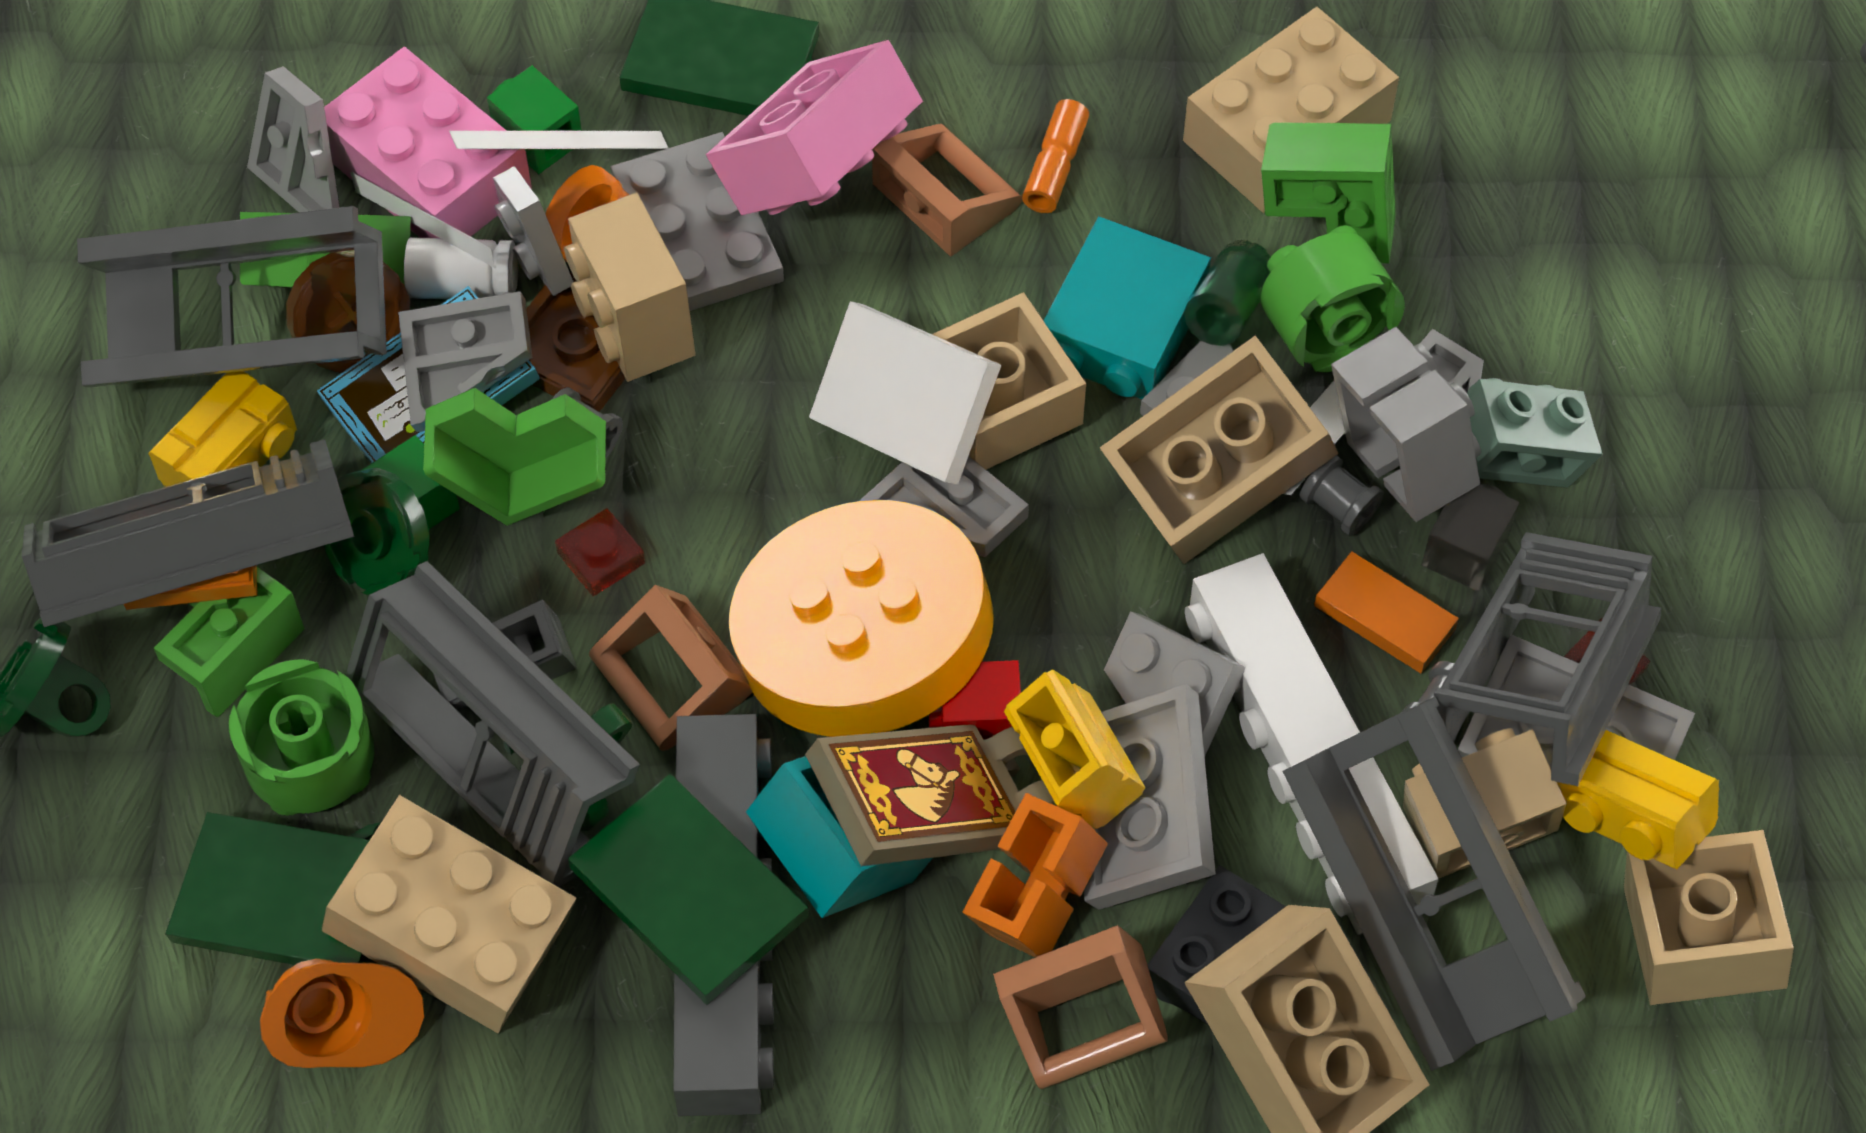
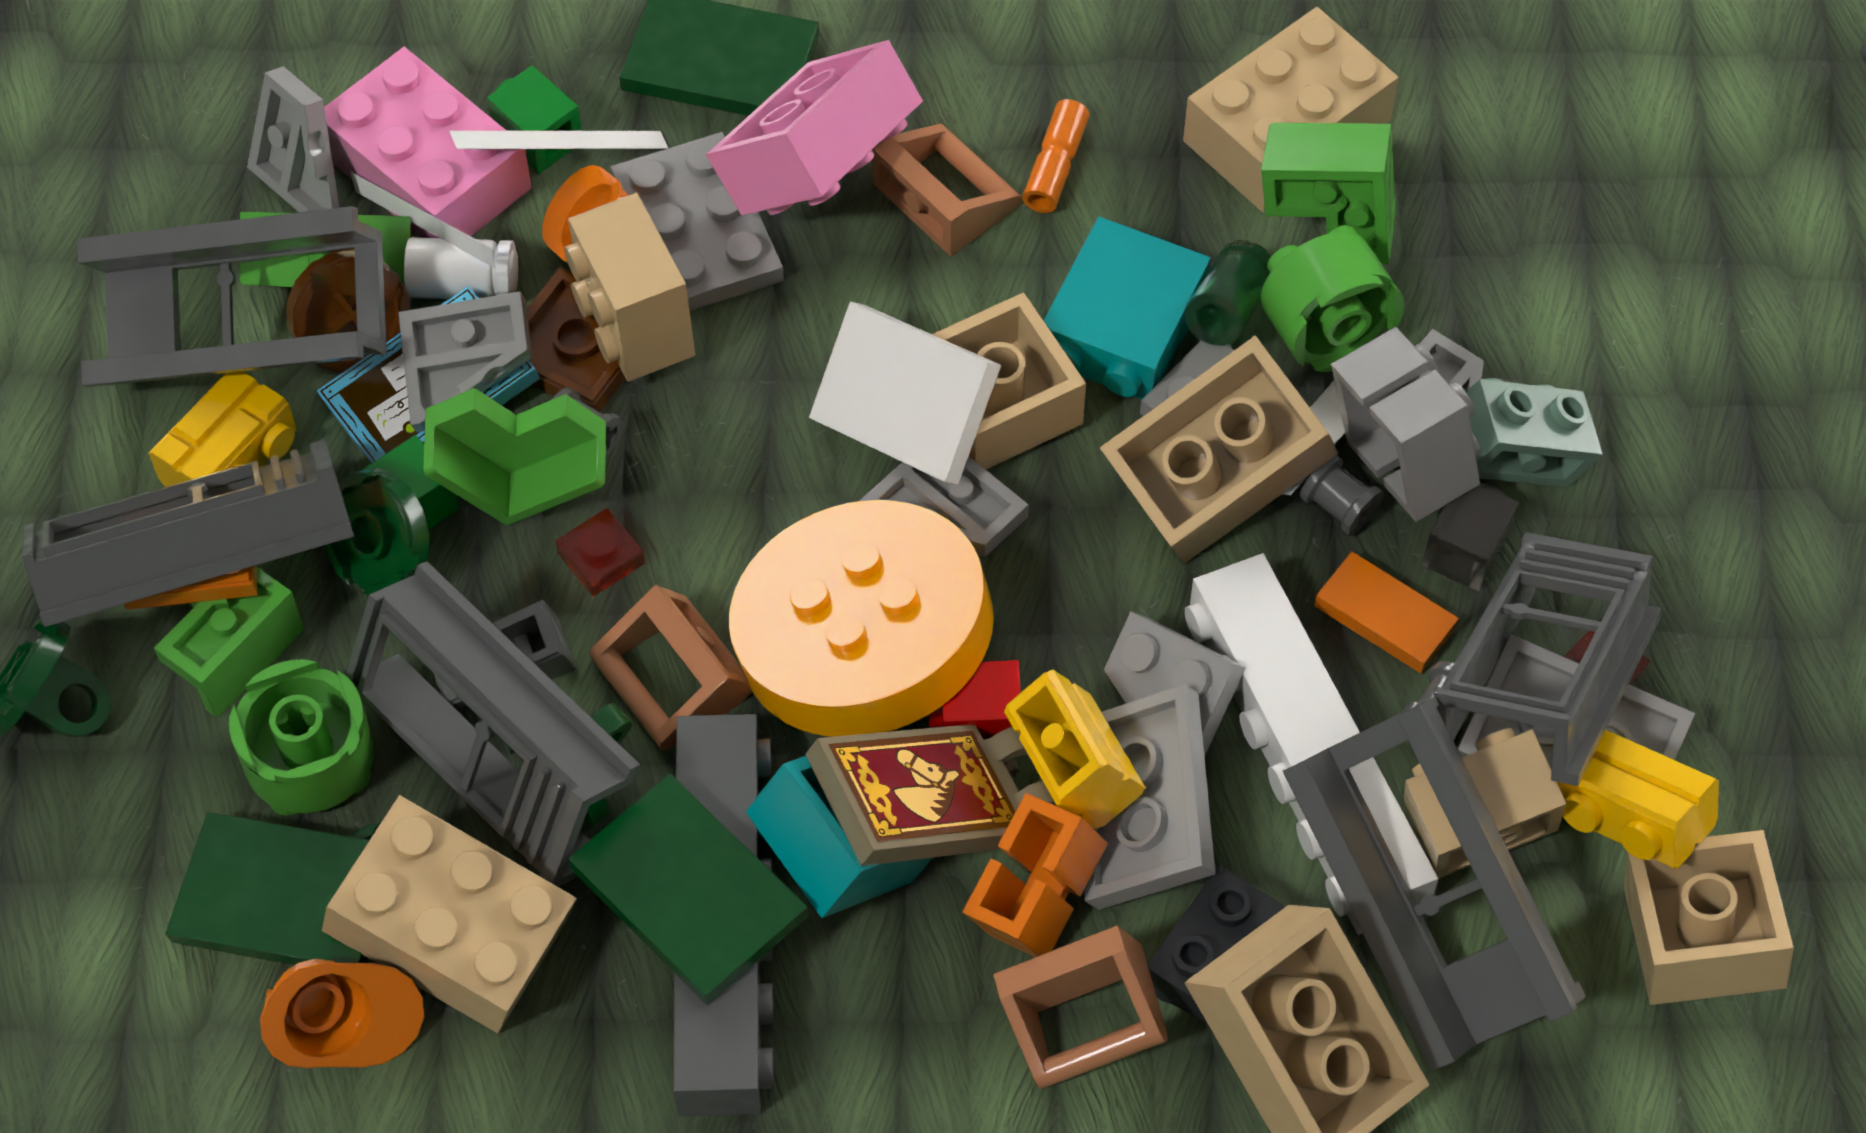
light grey wing [493,166,574,296] -> none

